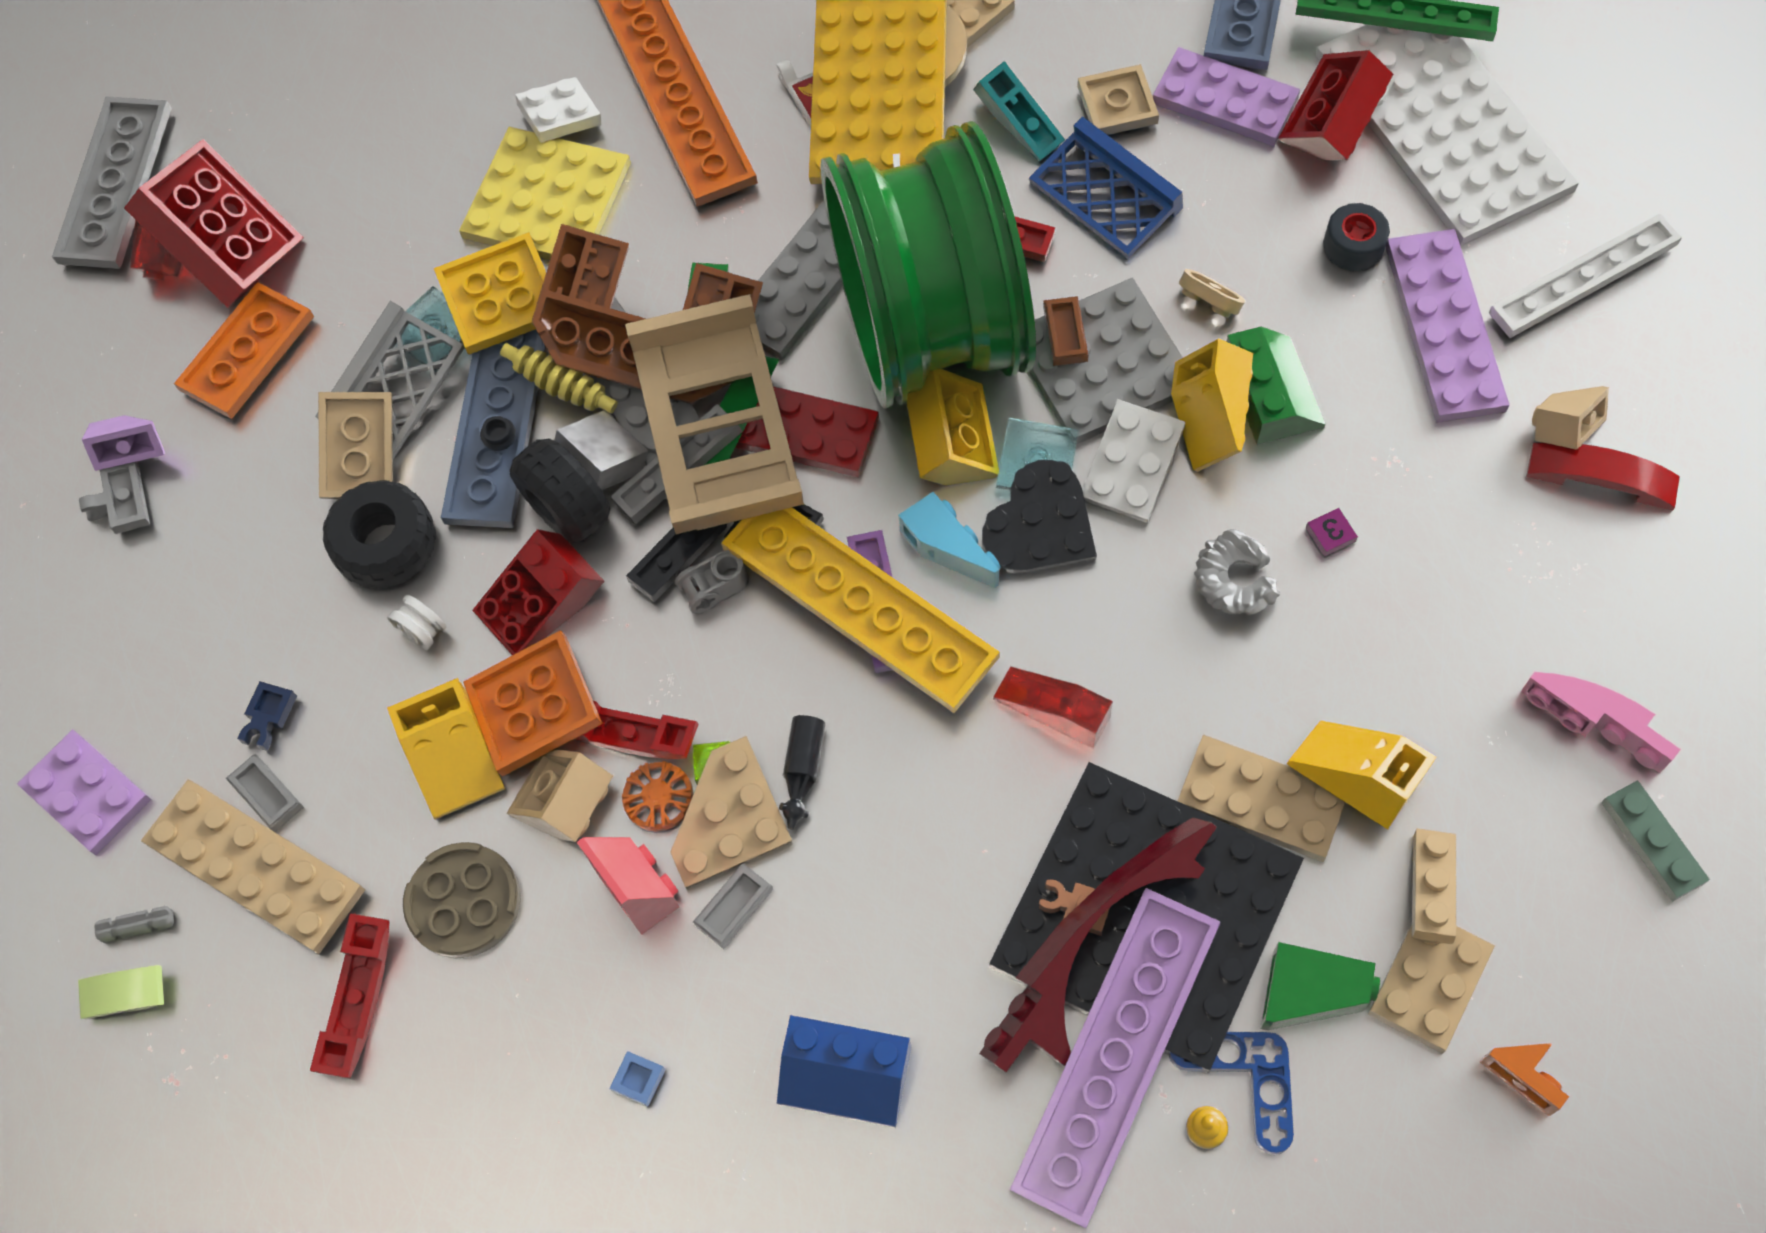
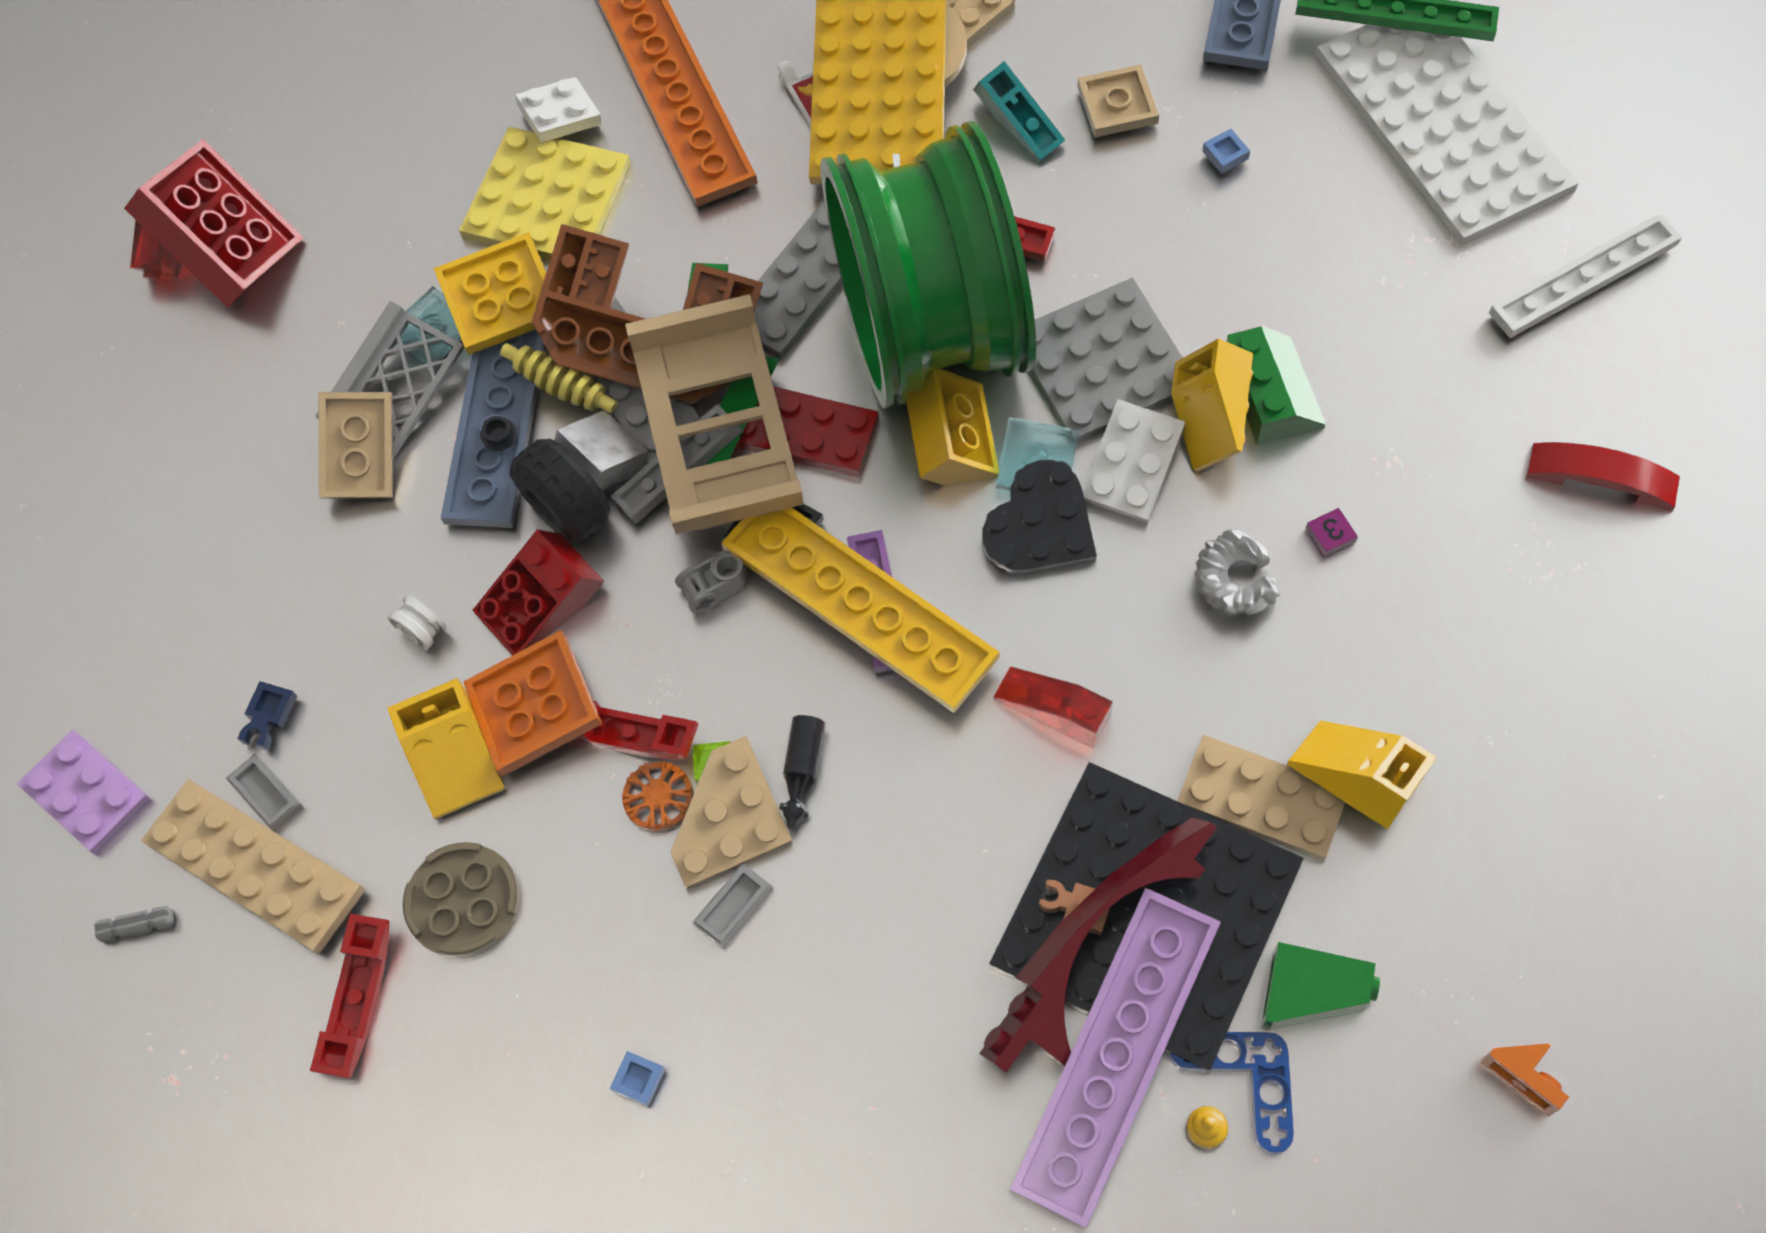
light grey plate [52,97,172,269] -> none
yellowish green slope [78,965,164,1019] -> none
light grey plate [79,462,150,534] -> none
lavender slope [82,415,165,471] -> none
orange plate [173,282,314,419] -> none
black tyre [322,480,436,589] -> none
tan slope [507,750,613,842] -> none
coral slope [577,837,679,935] -> none
black plate [626,524,727,603] -> none
blue slope [777,1015,911,1128] -> none
medium azure slope [898,492,1001,588] -> none
blue fence [1029,116,1183,259] -> none
dark orange tile [1043,296,1089,366] -> none
lavender plate [1153,47,1300,146] -> none
tan plate [1179,269,1245,317] -> none
red slope [1278,50,1394,161] -> none
black wheel [1323,203,1390,271] -> none
tan plate [1368,924,1495,1054] -> none
lavender plate [1385,229,1510,422] -> none
tan plate [1412,828,1456,944] -> none
bright pink slope [1521,672,1681,773] -> none
tan slope [1532,386,1609,449] -> none
sand green plate [1601,780,1710,902] -> none
none -> medium blue plate [1202,128,1250,174]

